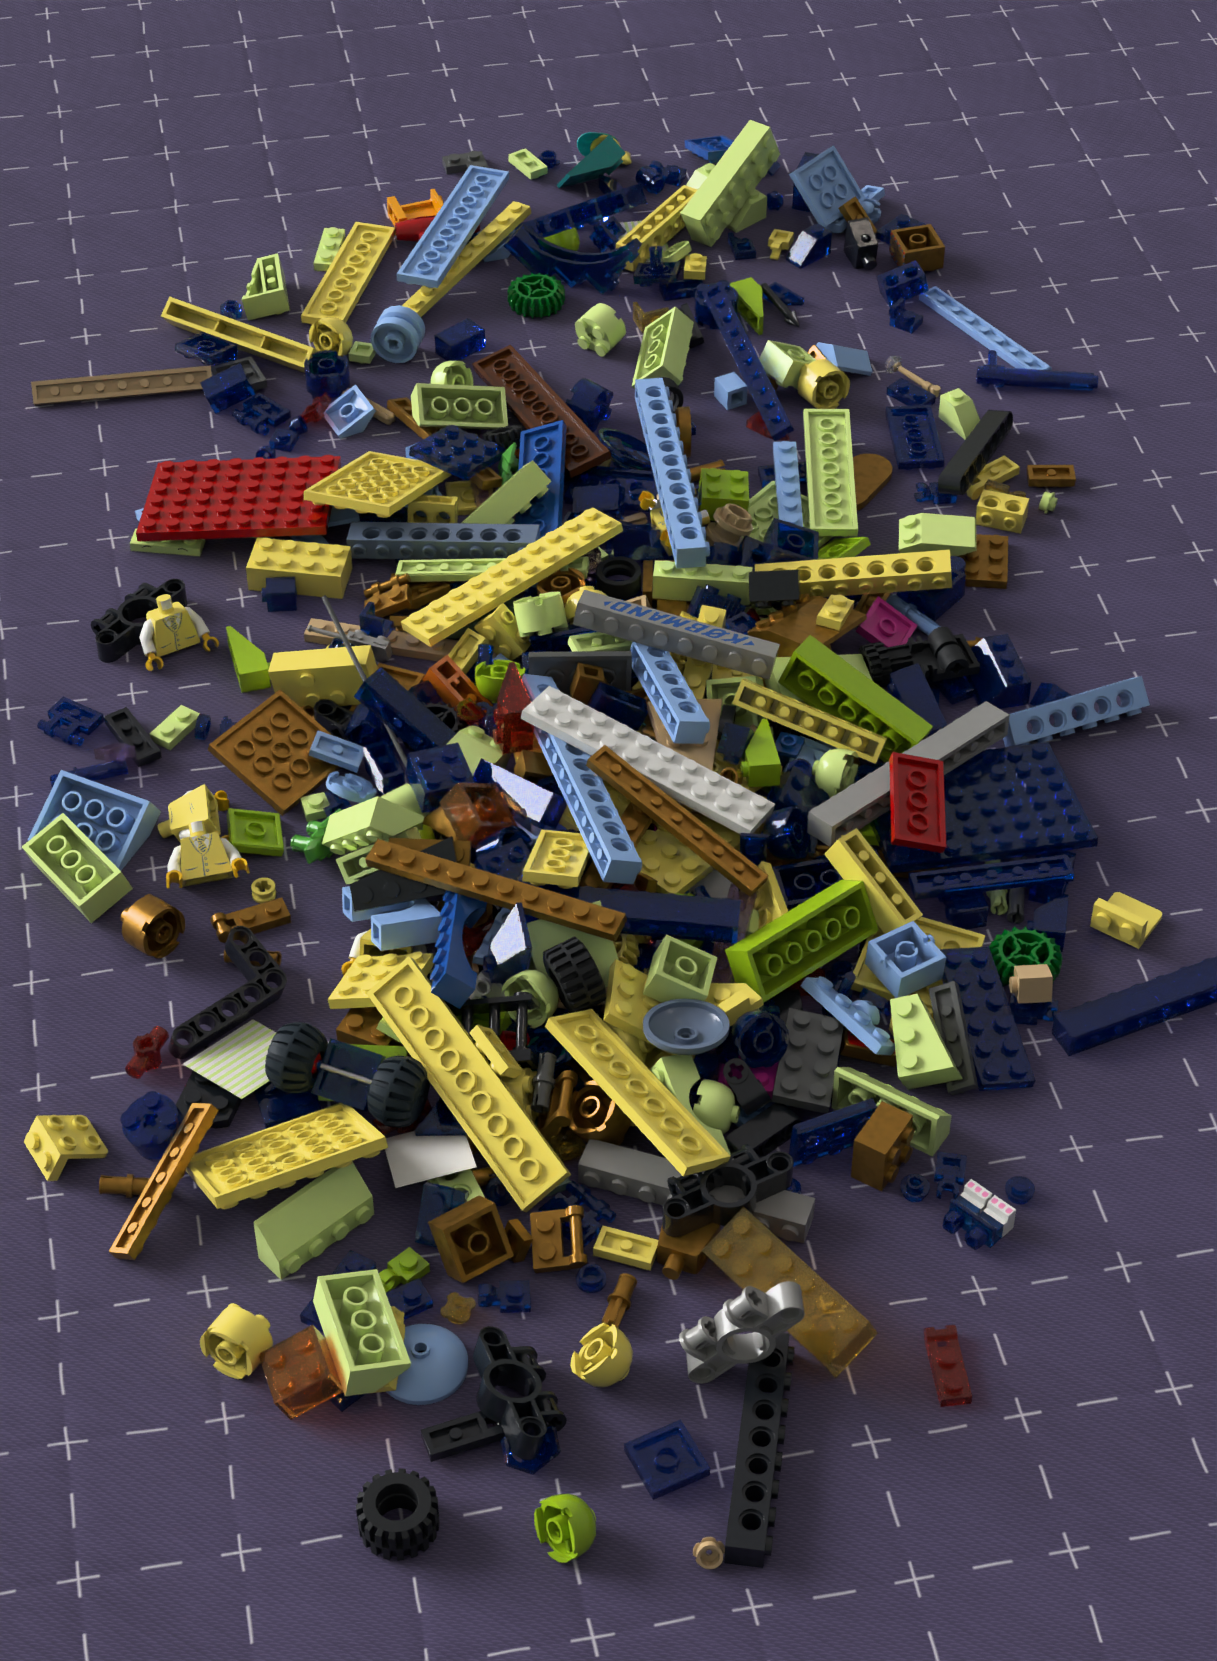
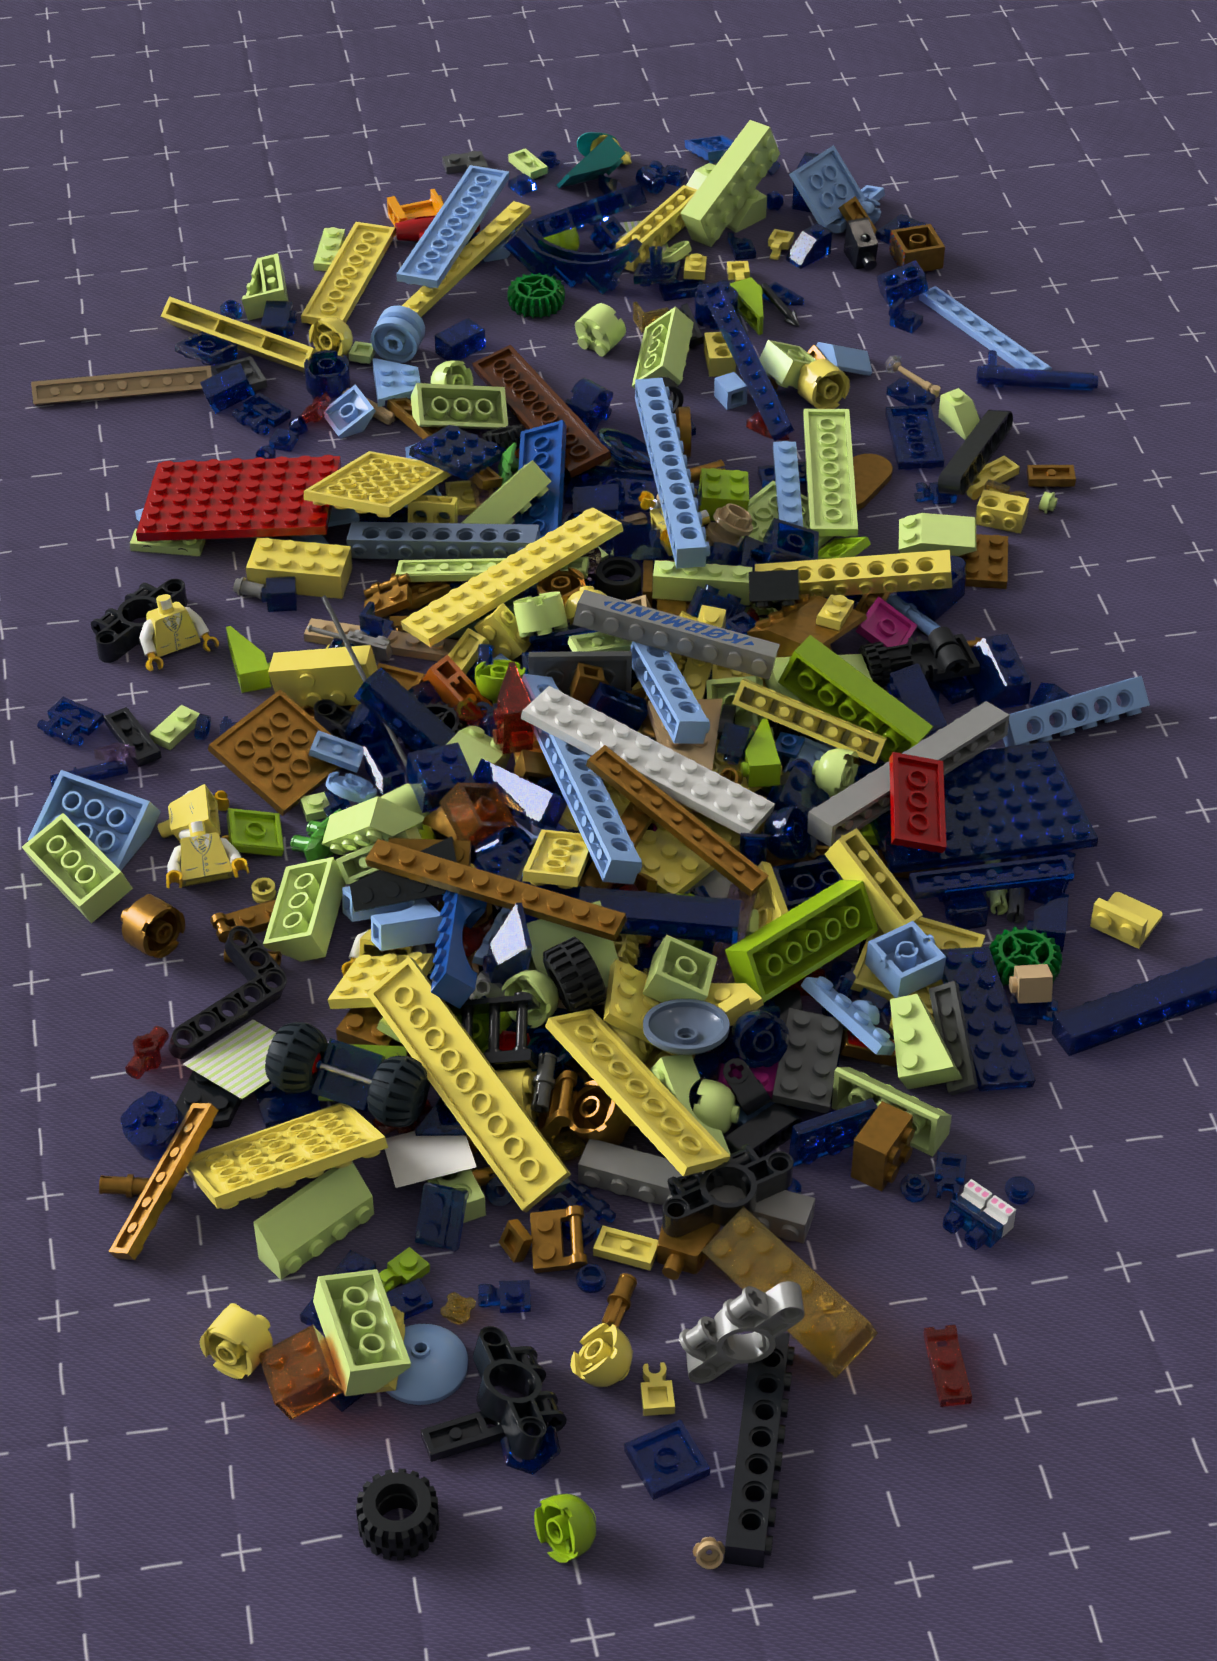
light yellow bracket [24,1115,108,1181] -> none
pearl gold brick [428,1195,514,1283] -> none
light yellow plate [469,1025,523,1079] -> none
none -> light grey pin [233,577,266,599]
none -> clear blue brick [261,301,297,339]
none -> yellowish green slope [263,857,346,962]
none -> light blue wing [373,358,421,407]
none -> clear blue plate [508,173,537,196]
none -> light yellow plate [641,1362,675,1416]
none -> light yellow brick [704,331,740,377]
none -> light yellow plate [727,261,750,282]

